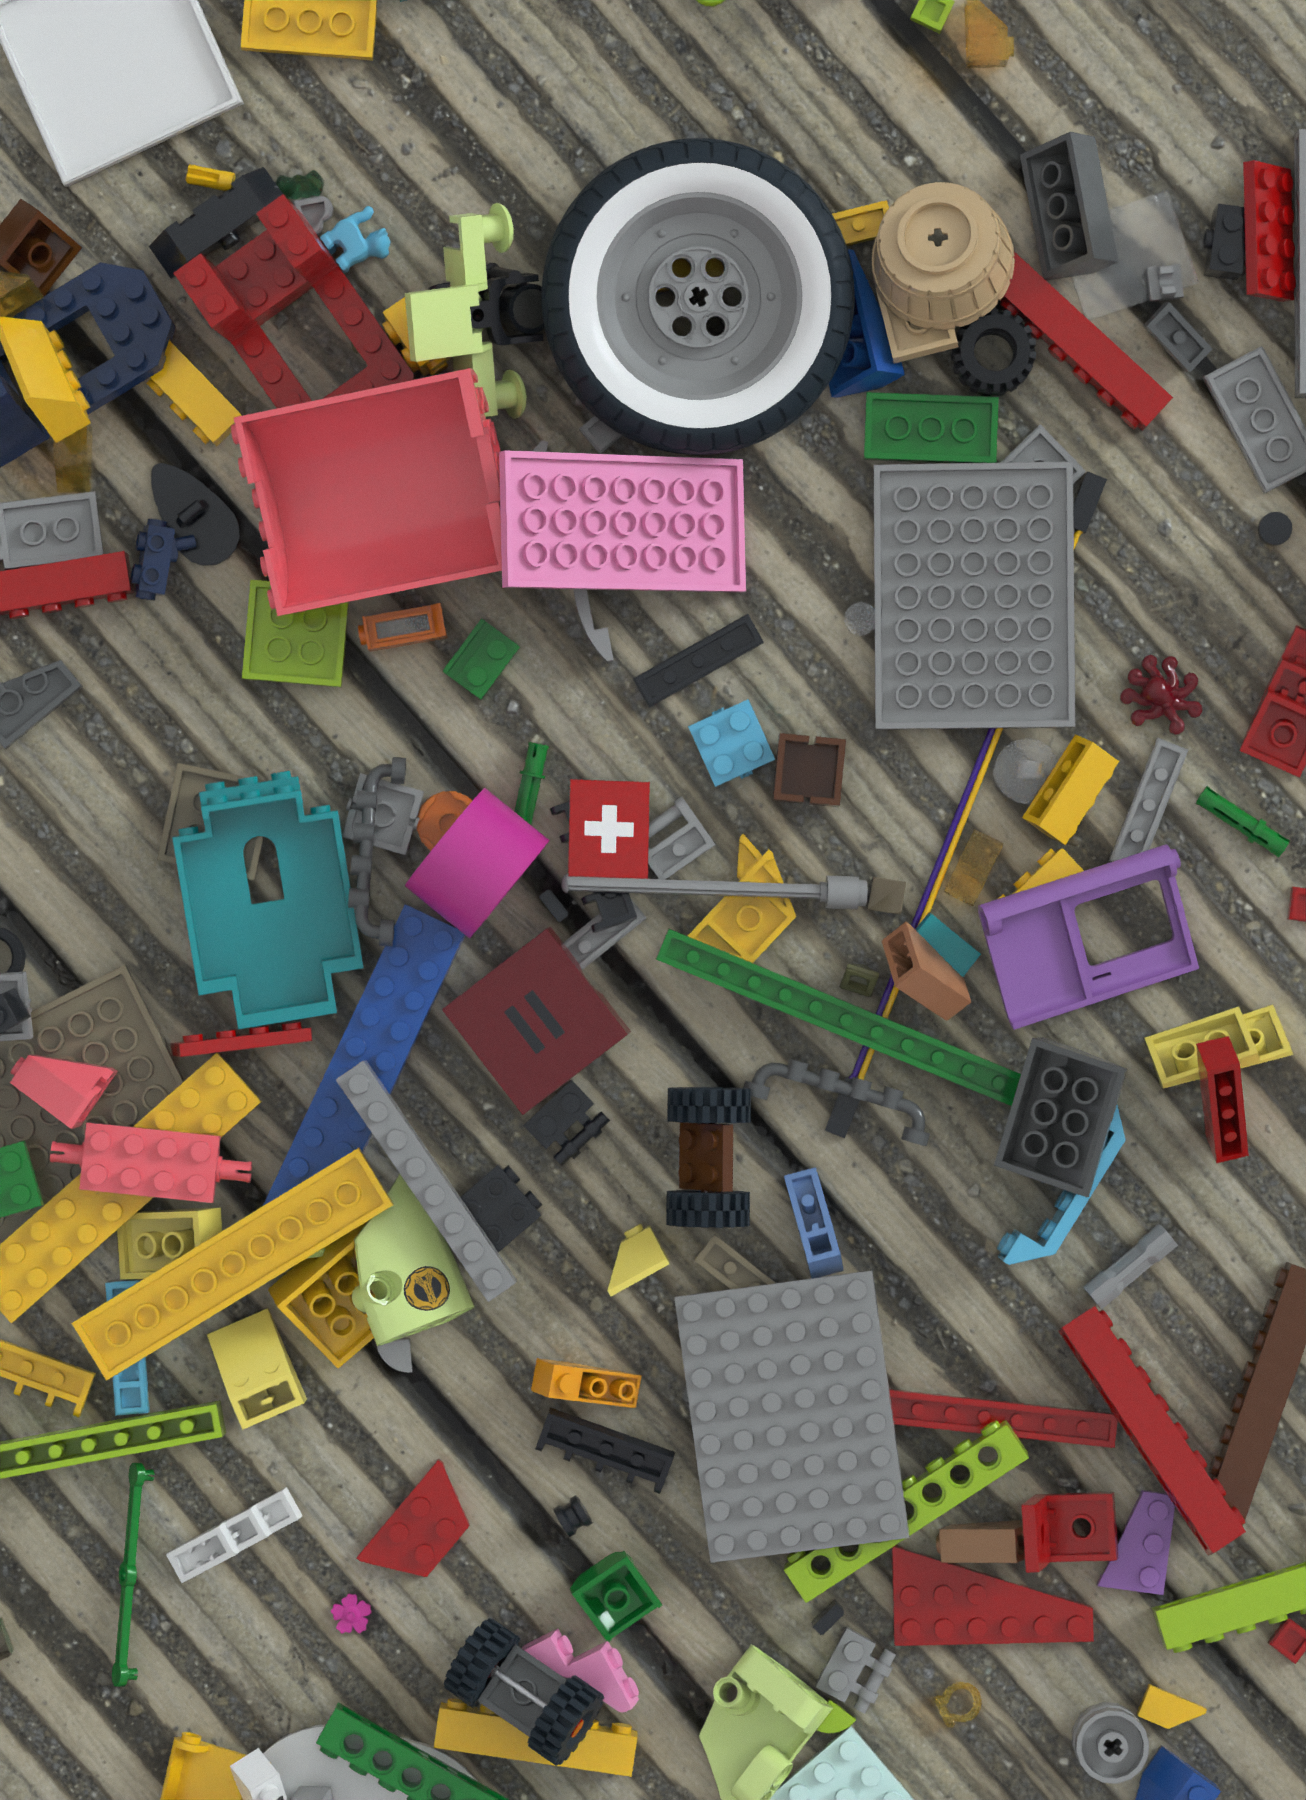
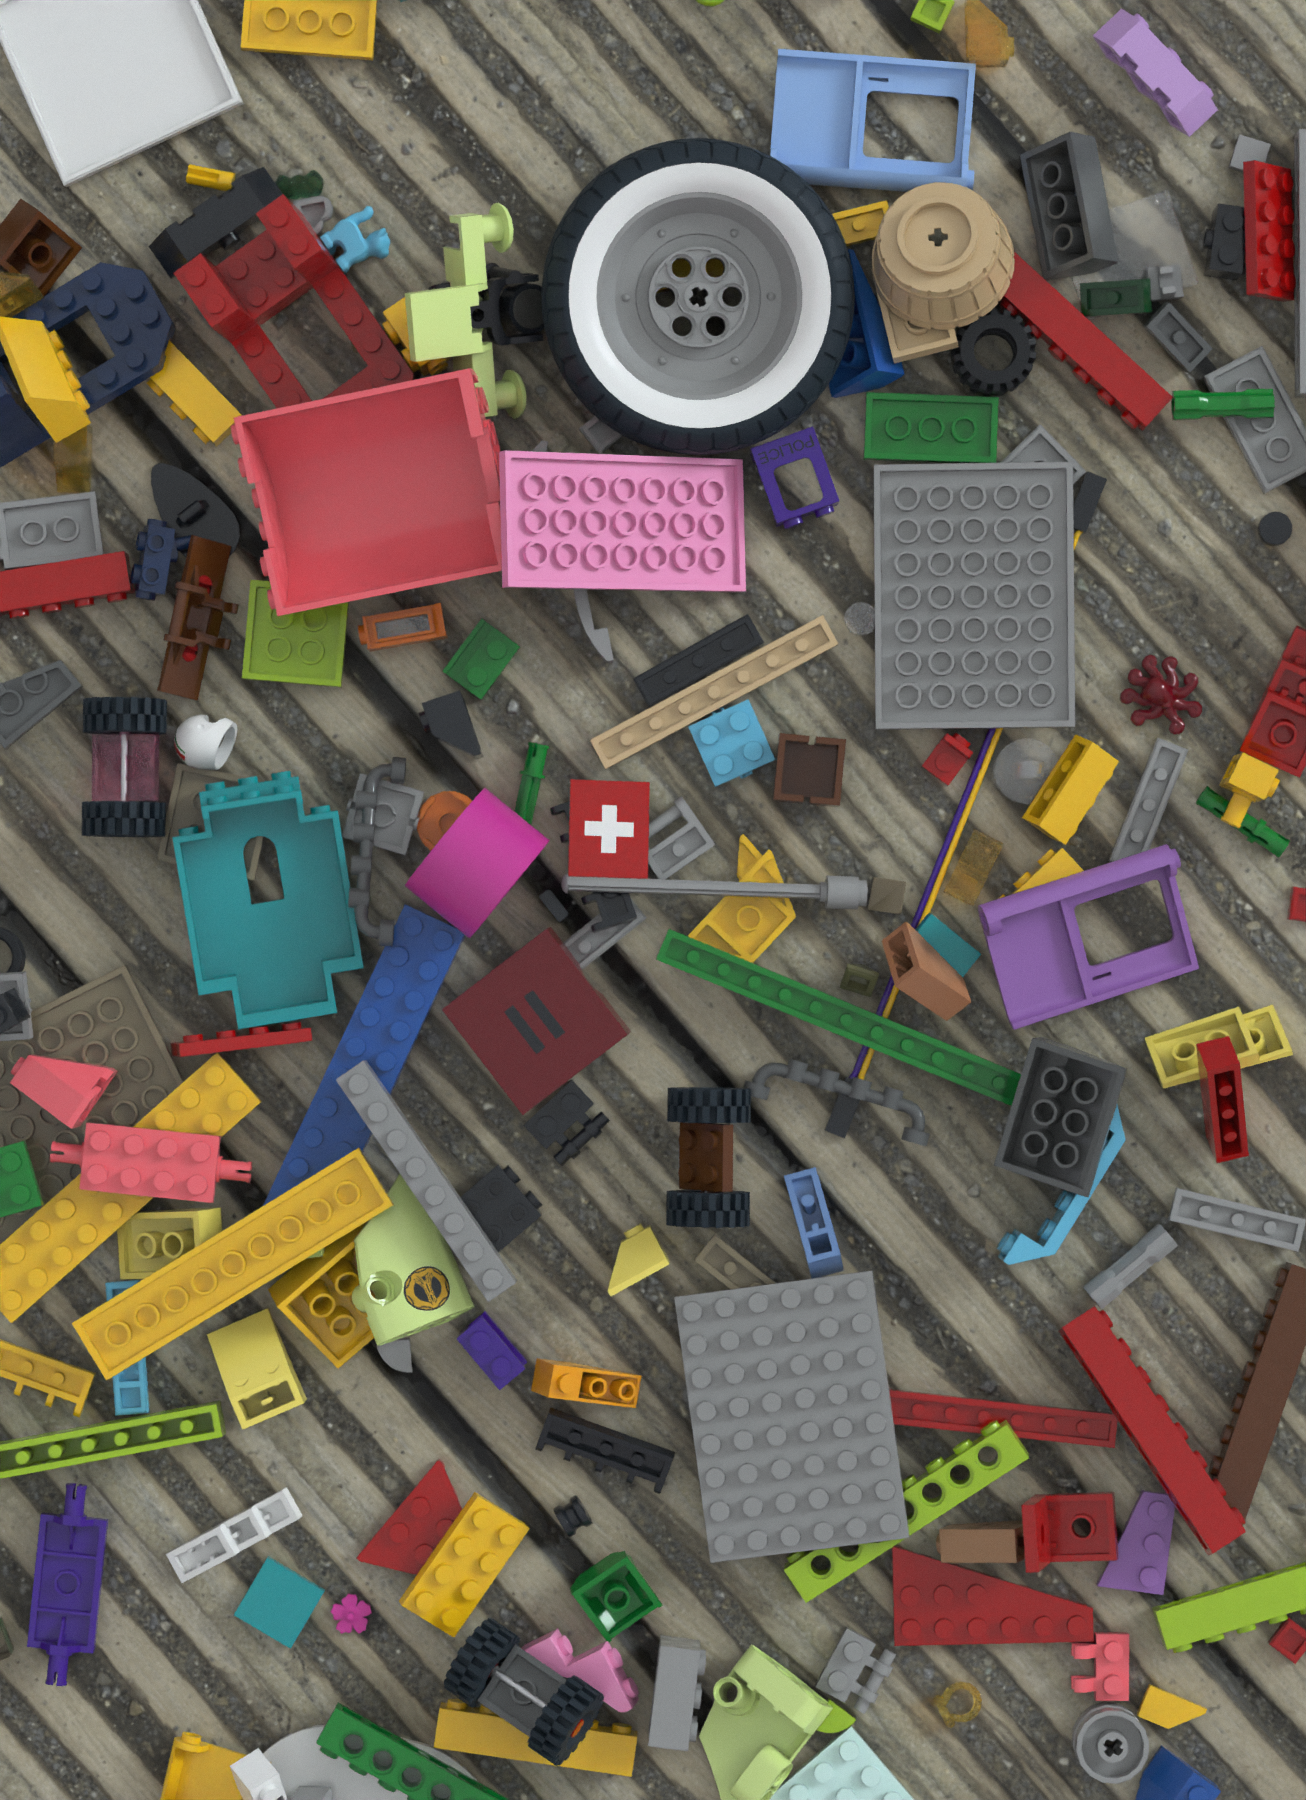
green piece [112,1463,155,1687] -> none
black tile [811,1599,844,1635] -> none
none -> dark purple plate [27,1483,108,1686]
none -> plate [81,697,167,838]
none -> reddish brown piece [157,535,239,701]
none -> white helmet [174,715,237,770]
none -> teal tile [234,1556,325,1649]
none -> yellow plate [399,1492,530,1638]
none -> black slope [418,690,484,759]
none -> dark purple window [456,1311,528,1391]
none -> tan plate [590,615,838,770]
none -> light grey brick [648,1635,706,1751]
none -> dark purple window [750,426,840,529]
none -> light blue piece [770,49,976,192]
none -> red bracket [921,733,973,786]
none -> coral plate [1071,1632,1129,1701]
none -> dark green plate [1080,278,1152,316]
none -> lavender brick [1093,9,1218,137]
none -> light grey plate [1168,1188,1306,1252]
none -> green axle [1171,389,1275,420]
none -> yellow brick [1219,752,1280,829]
none -> light grey tile [1228,134,1271,172]

